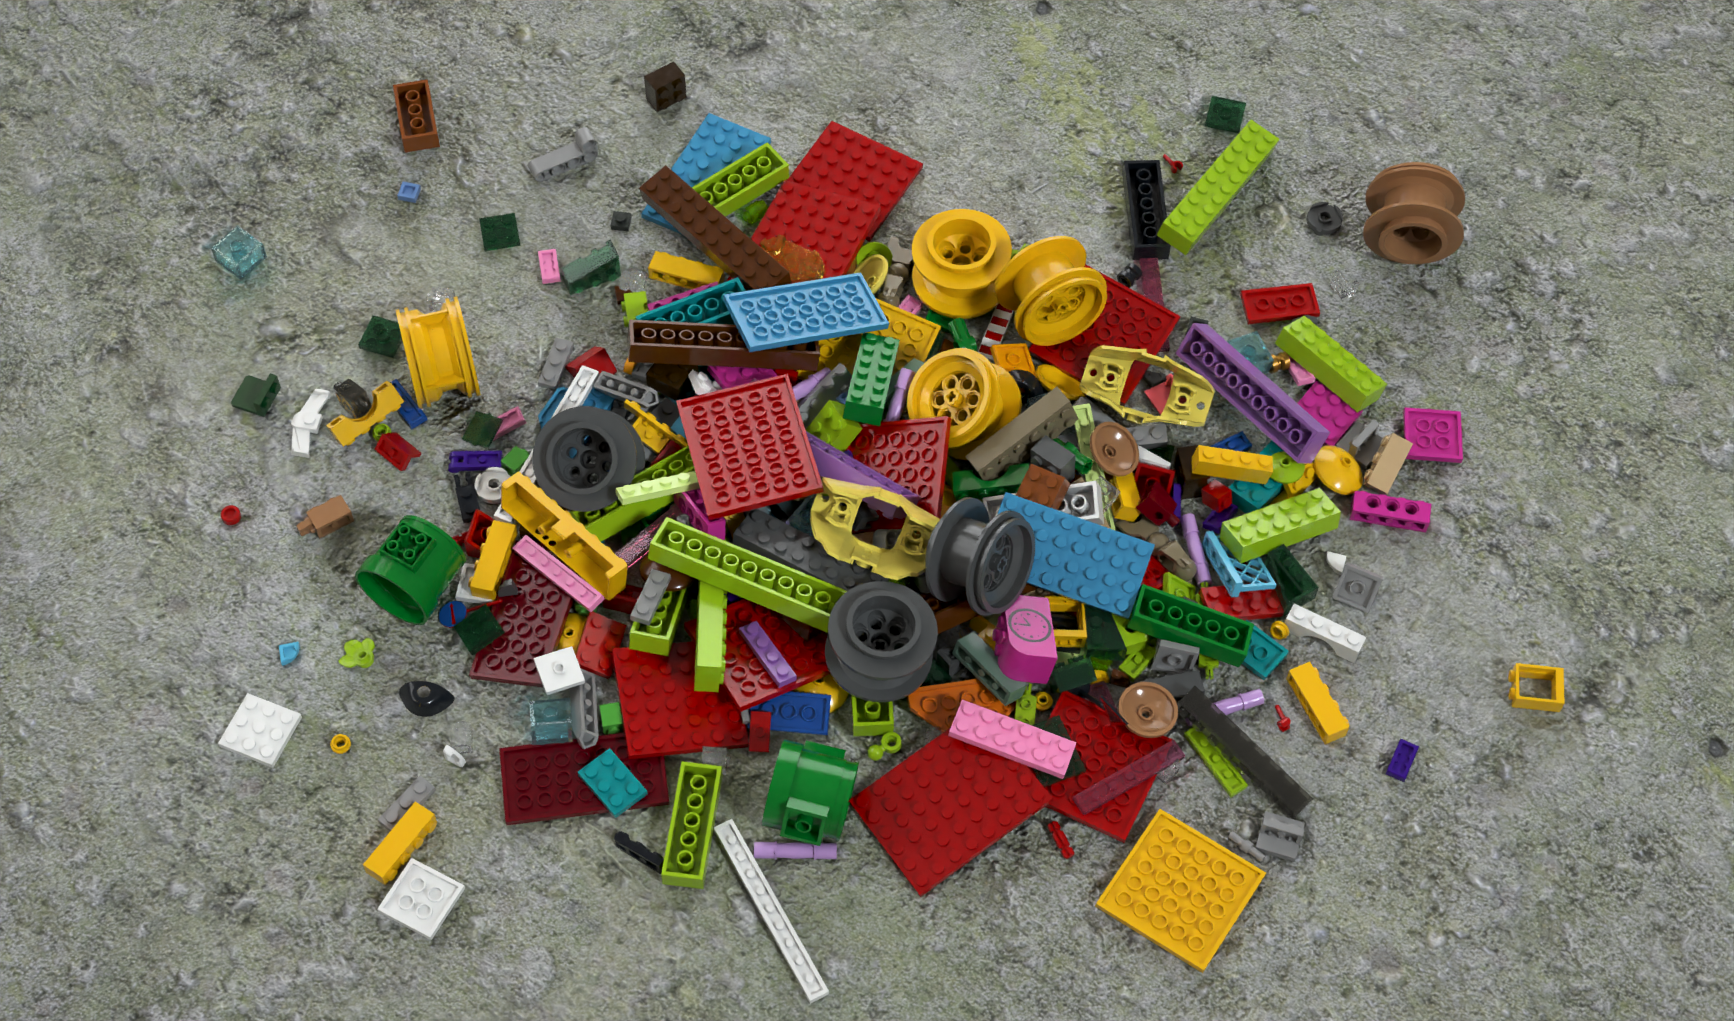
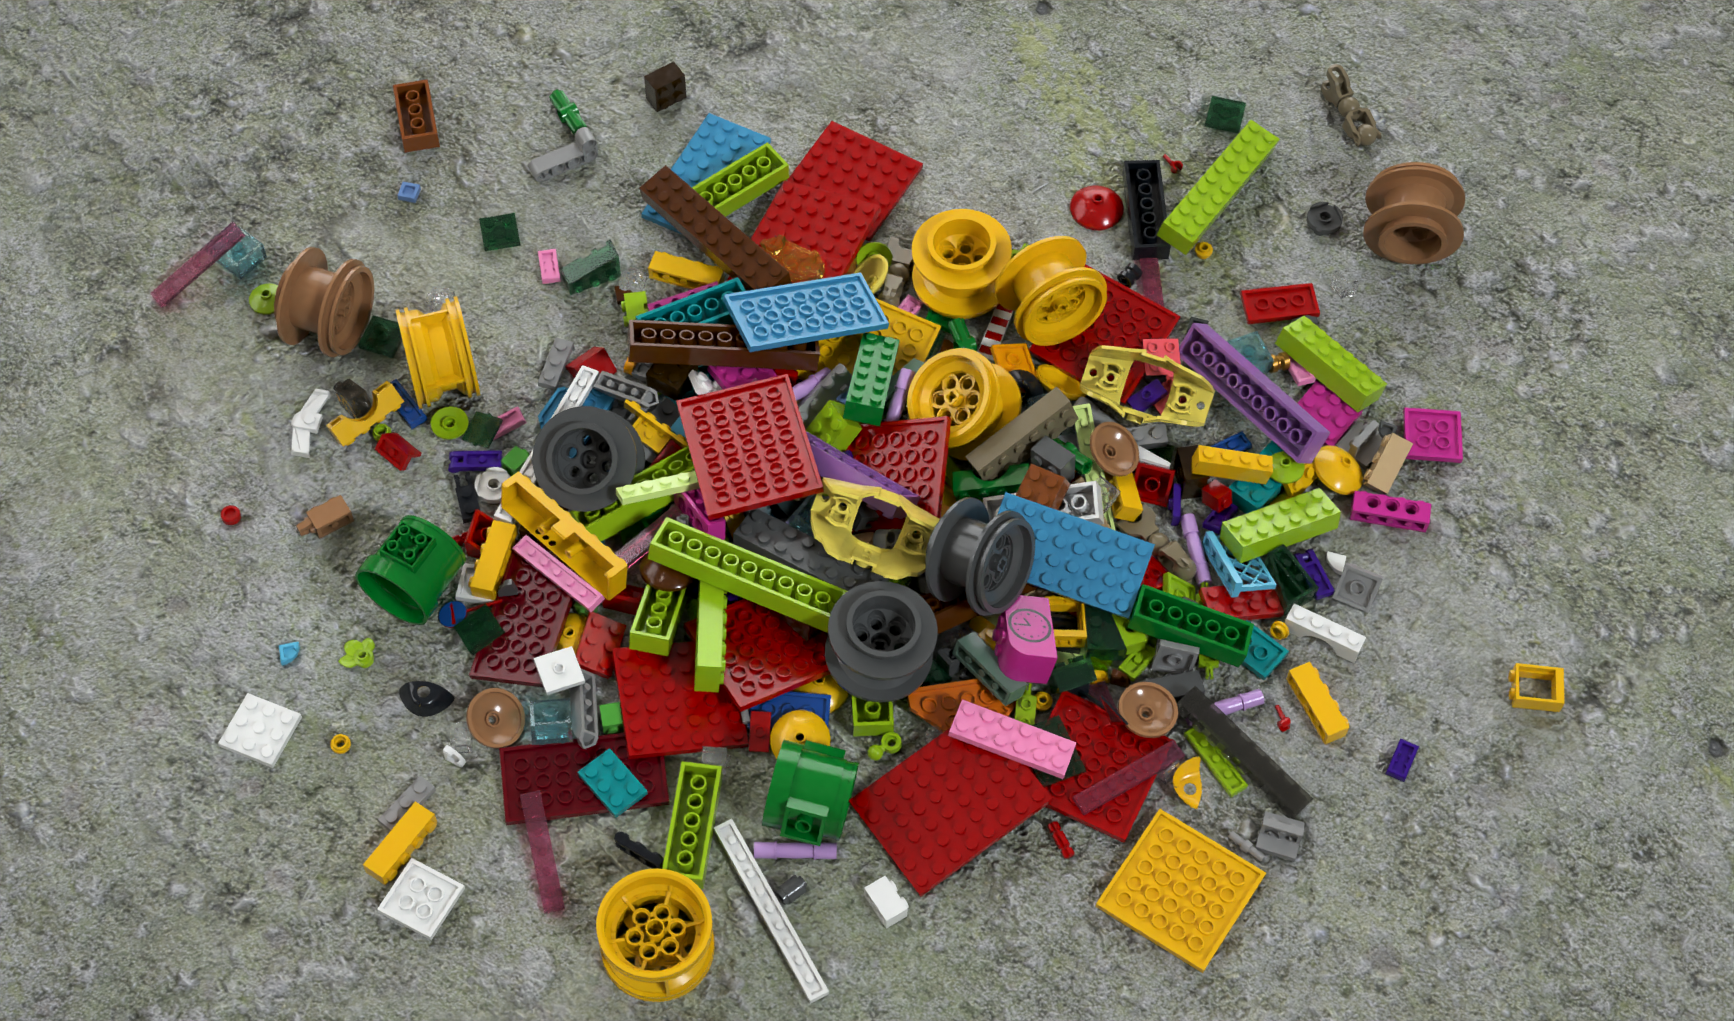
dark green bracket [231,373,281,417] -> none
pearl dark grey plate [610,211,632,232] -> none
light grey plate [630,569,671,625] -> none
medium lavender plate [739,621,797,688] -> none
clear neon green brick [742,200,768,224] -> none
dark red torso [1136,481,1180,528] -> none
none -> clear pink tile [150,221,246,308]
none -> lime dish [249,283,278,315]
none -> medium nougat wheel [274,247,374,357]
none -> lime dish [431,406,469,440]
none -> medium nougat dish [466,688,525,748]
none -> clear pink tile [520,790,565,914]
none -> green piece [549,89,587,135]
none -> yellow wheel [596,868,715,1002]
none -> yellow dish [770,710,831,759]
none -> dark grey brick [776,875,807,905]
none -> white brick [864,876,909,929]
none -> red dish [1070,185,1124,230]
none -> dark purple plate [1127,379,1168,412]
none -> coral hinge [1142,338,1181,376]
none -> yellow piece [1173,756,1202,809]
none -> yellow plate [1195,242,1213,259]
none -> dark purple plate [1293,548,1335,600]
none -> dark tan piece [1321,64,1382,147]
none -> dark grey tile [1378,420,1398,438]

